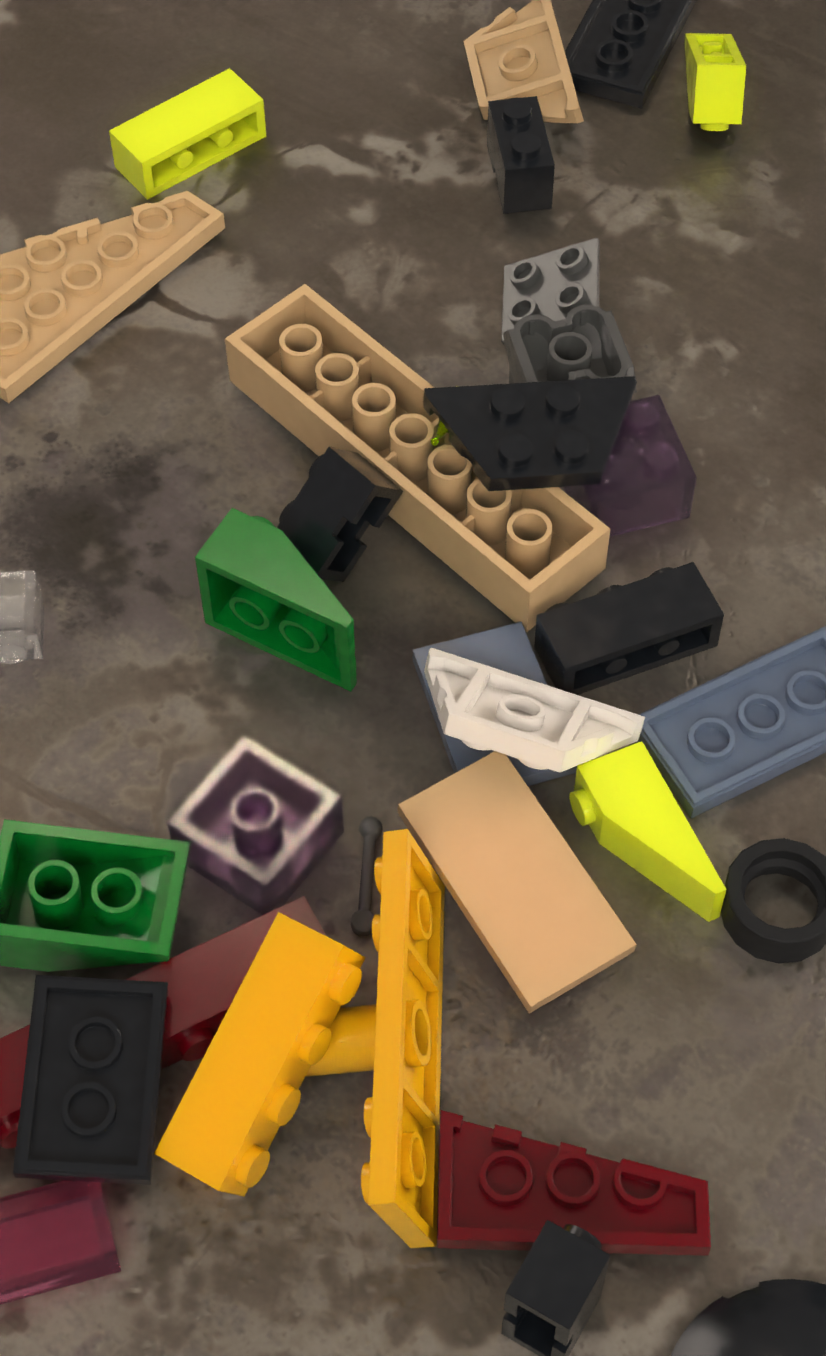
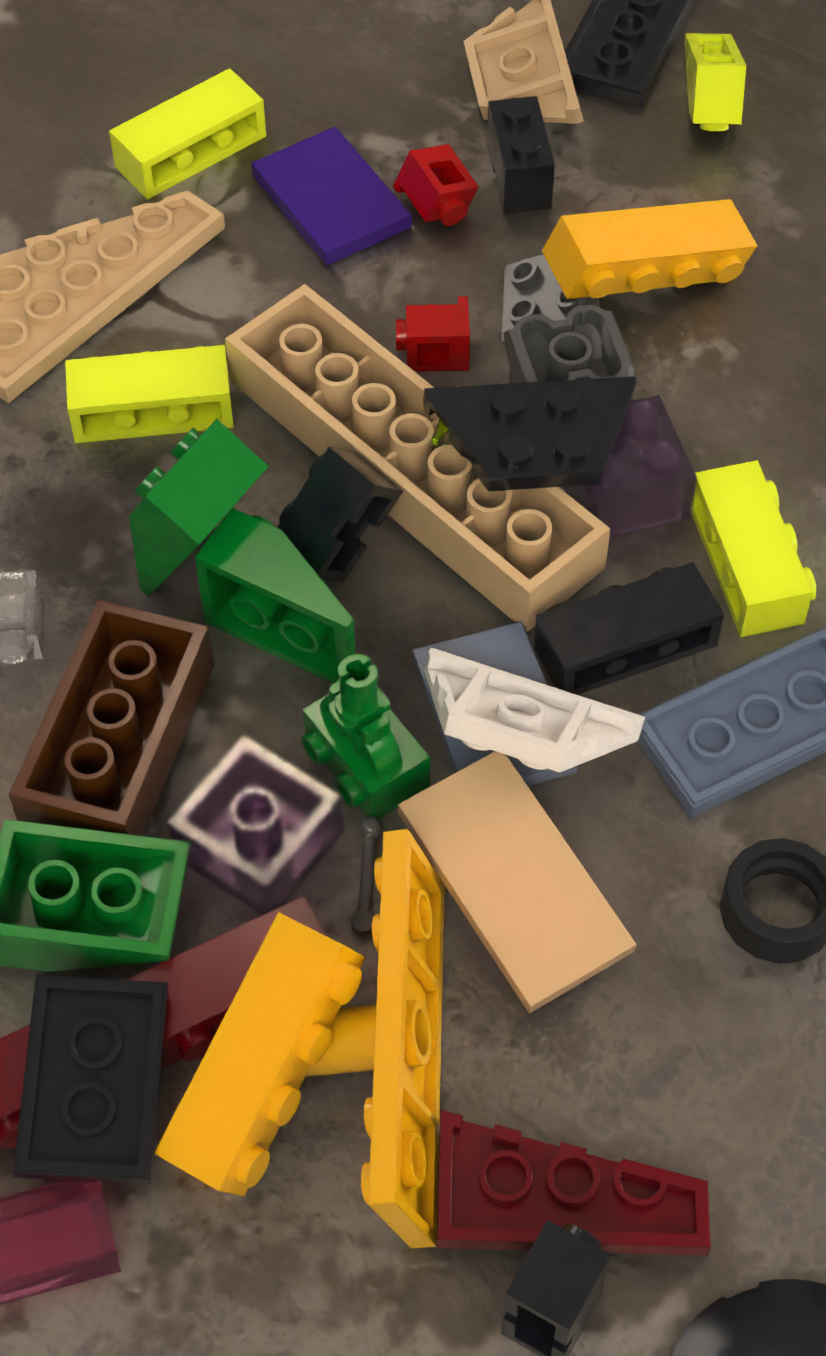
neon yellow slope [569,741,727,922] -> none
none -> reddish brown brick [9,599,214,836]
none -> neon yellow brick [65,345,234,443]
none -> green slope [129,419,269,597]
none -> dark purple tile [251,126,412,266]
none -> green brick [301,654,430,819]
none -> red brick [393,144,479,226]
none -> red brick [395,296,470,372]
none -> yellow brick [542,199,757,299]
none -> neon yellow brick [689,460,816,638]

